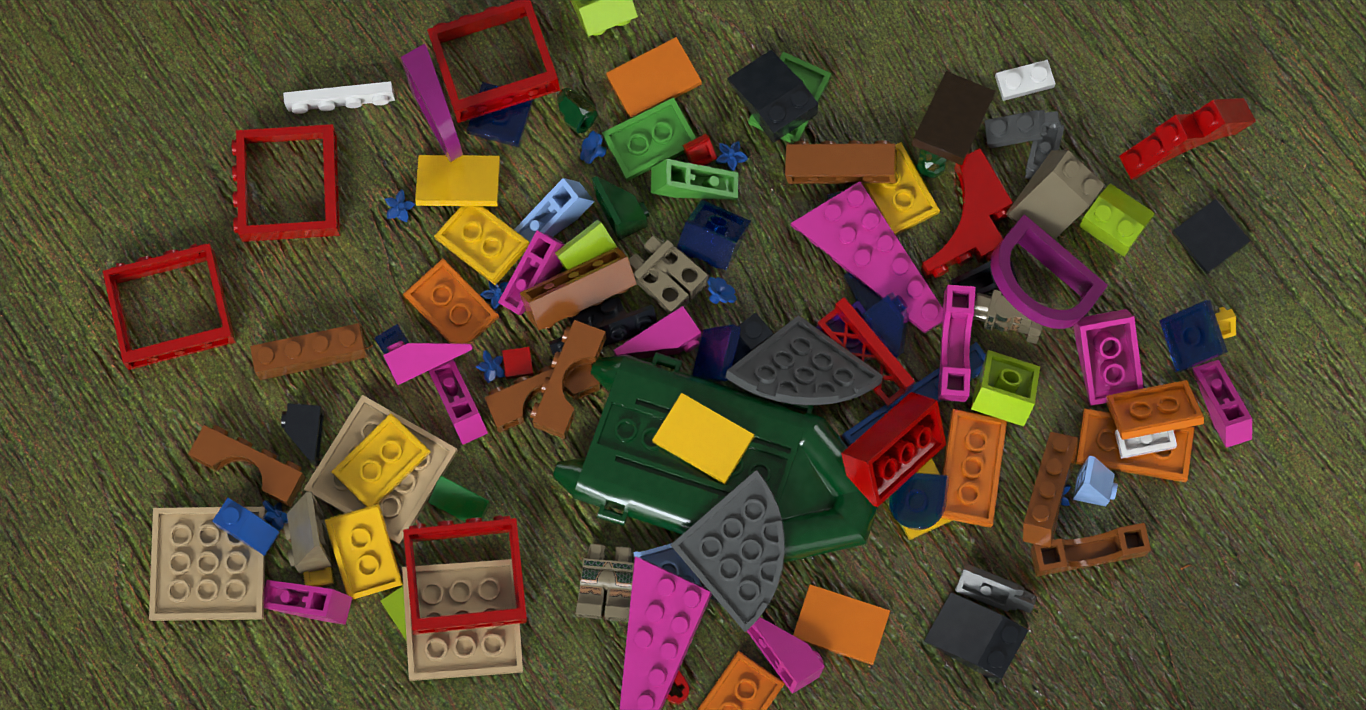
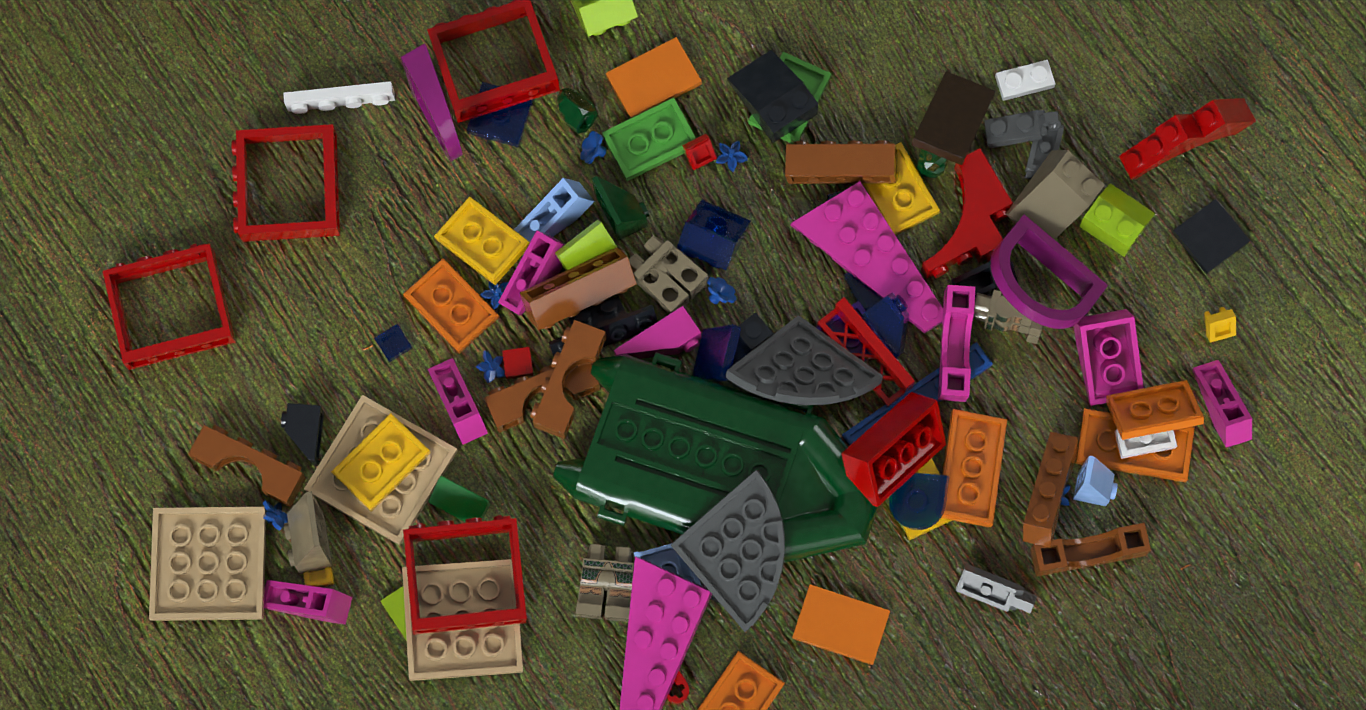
blue slope [212,498,280,556] -> none
dark orange brick [250,323,368,380] -> none
yellow tile [324,503,403,600] -> none
dark pink slope [383,340,475,385] -> none
blue plant [384,190,415,222] -> none
yellow tile [415,155,500,206] -> none
bright green slope [651,159,738,200] -> none
yellow tile [652,393,754,484] -> none
dark pink slope [747,617,825,694] -> none
black slope [924,592,1029,683] -> none
lime slope [971,350,1040,426] -> none
clear blue tile [1159,300,1228,372] -> none

